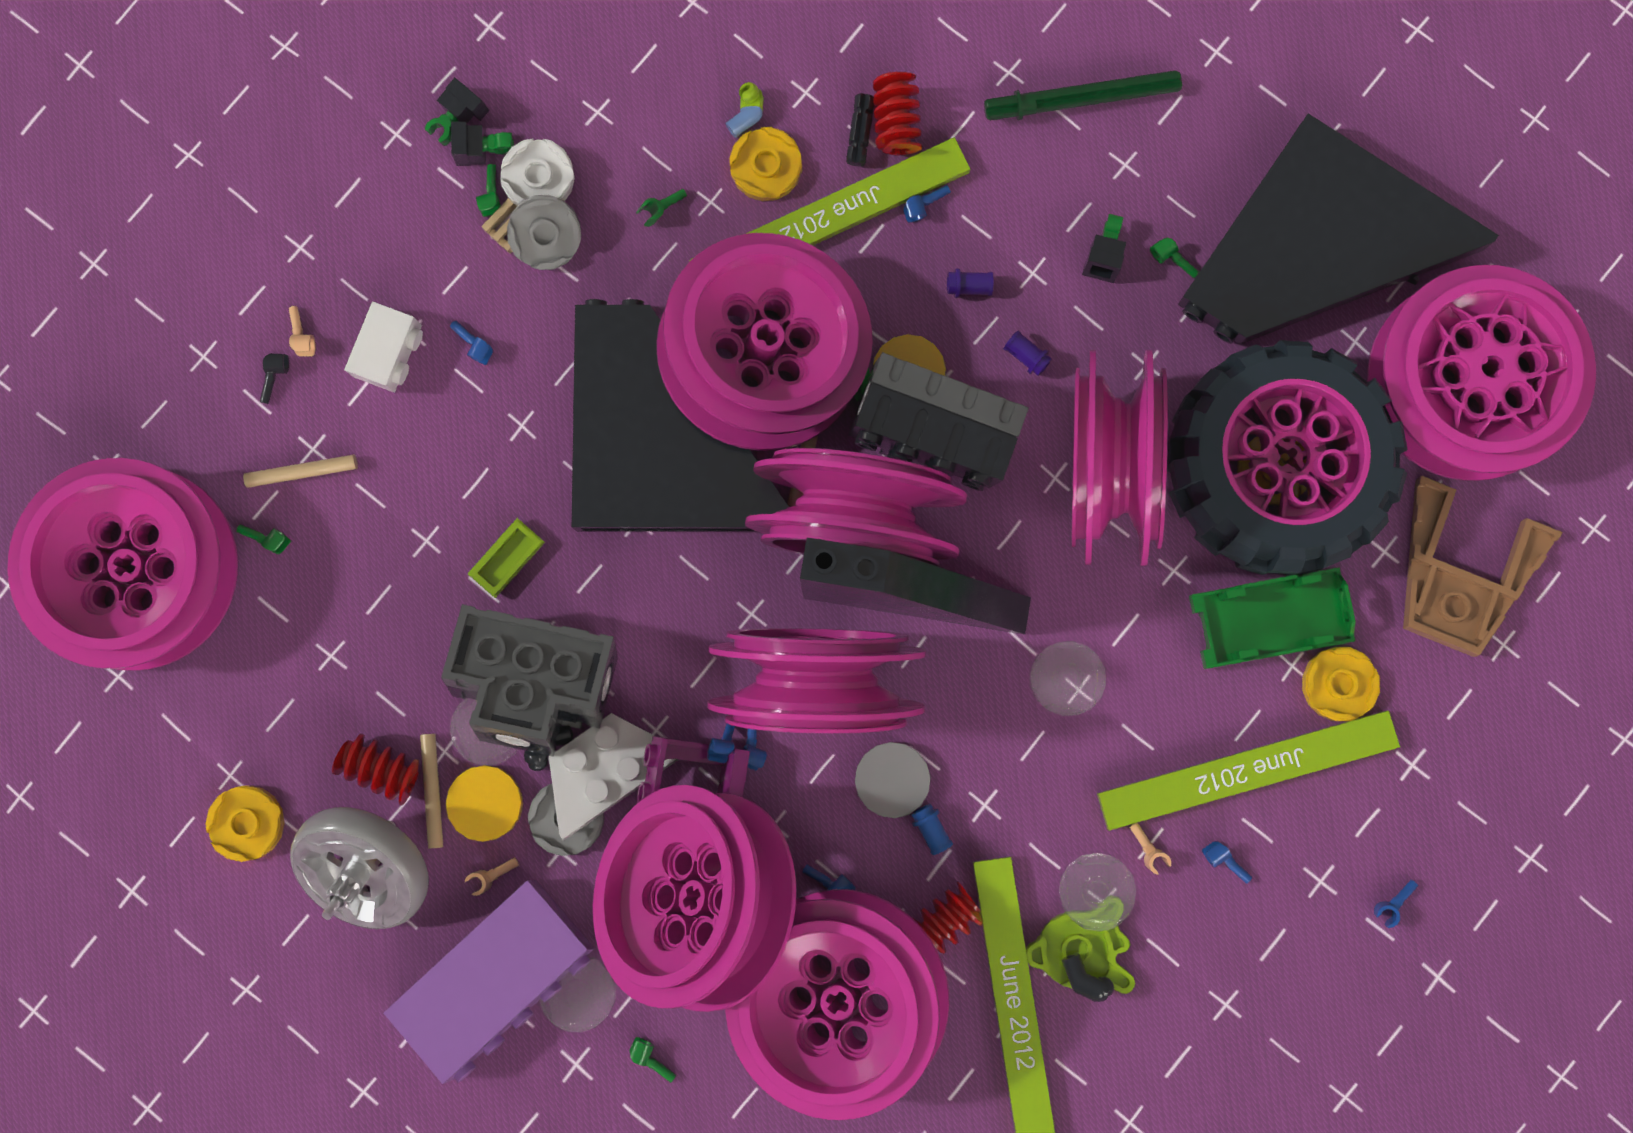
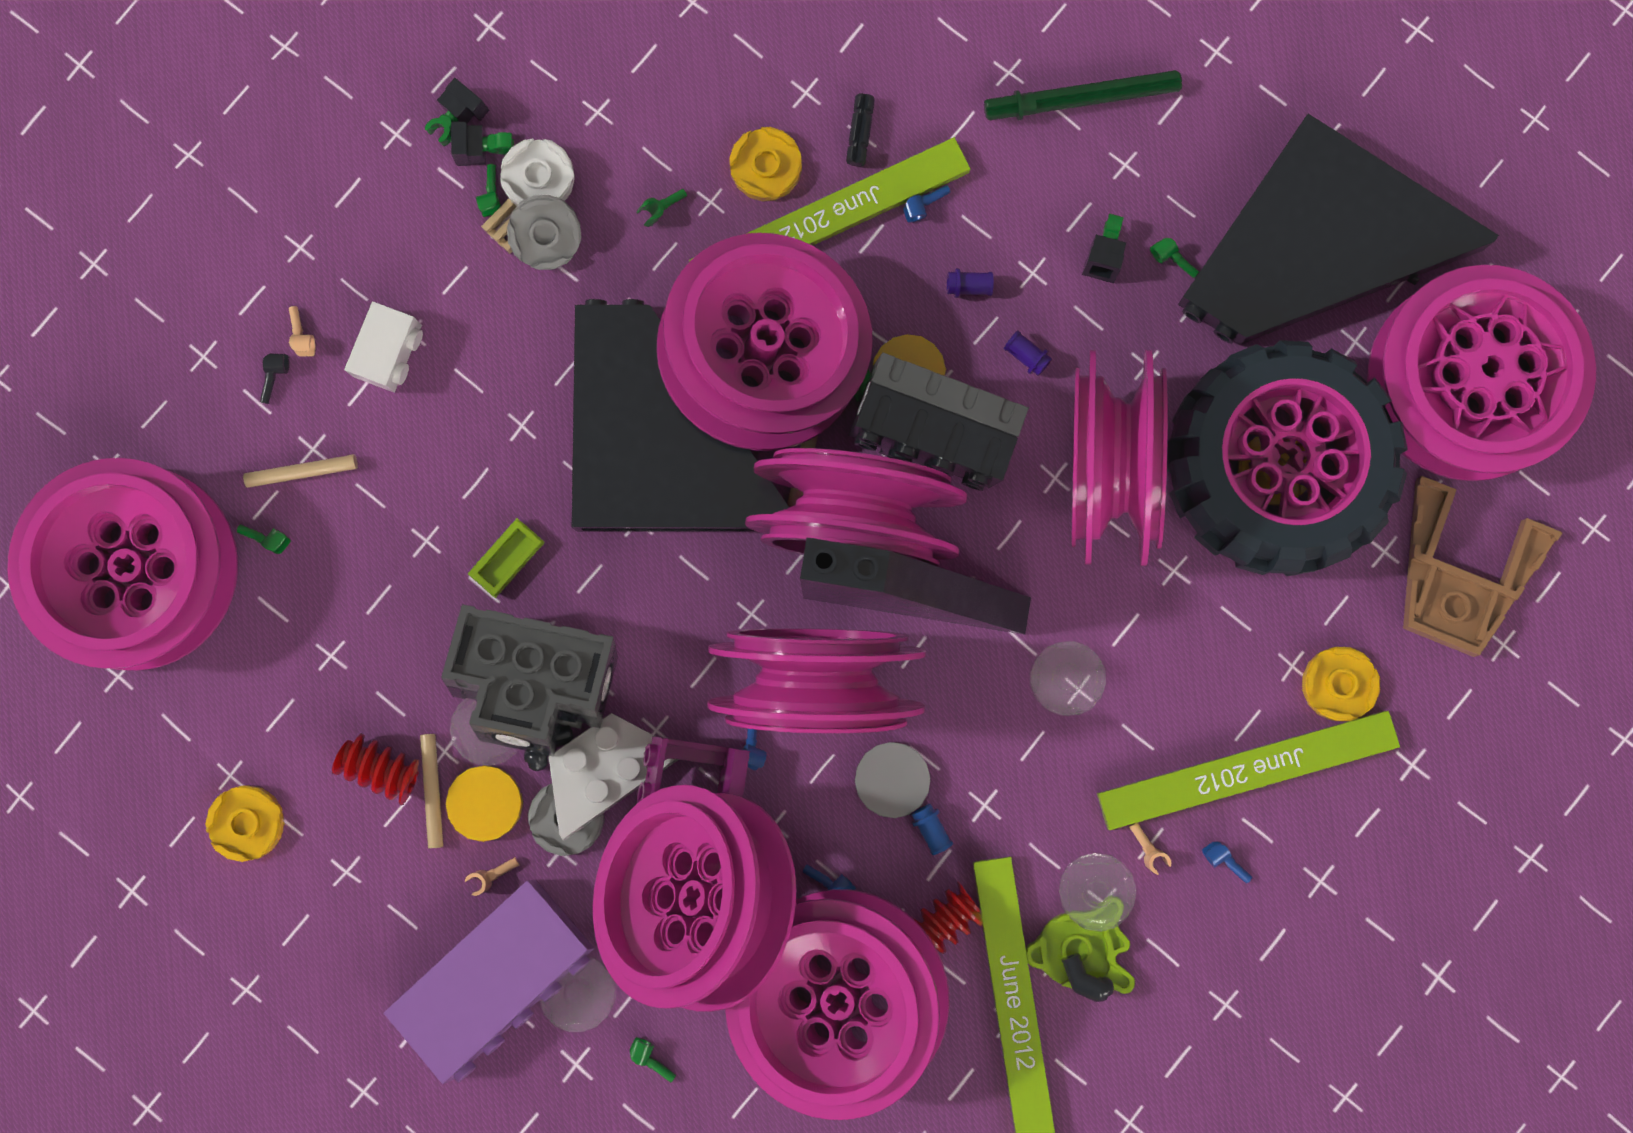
flat silver wheel [290,807,429,929] -> none
blue hand [450,321,493,365] -> none
blue hand [707,723,735,763] -> none
arm [725,82,764,138] -> none
red piece [873,72,922,156] -> none
green piece [1189,567,1356,669] -> none
blue hand [1374,880,1418,928] -> none

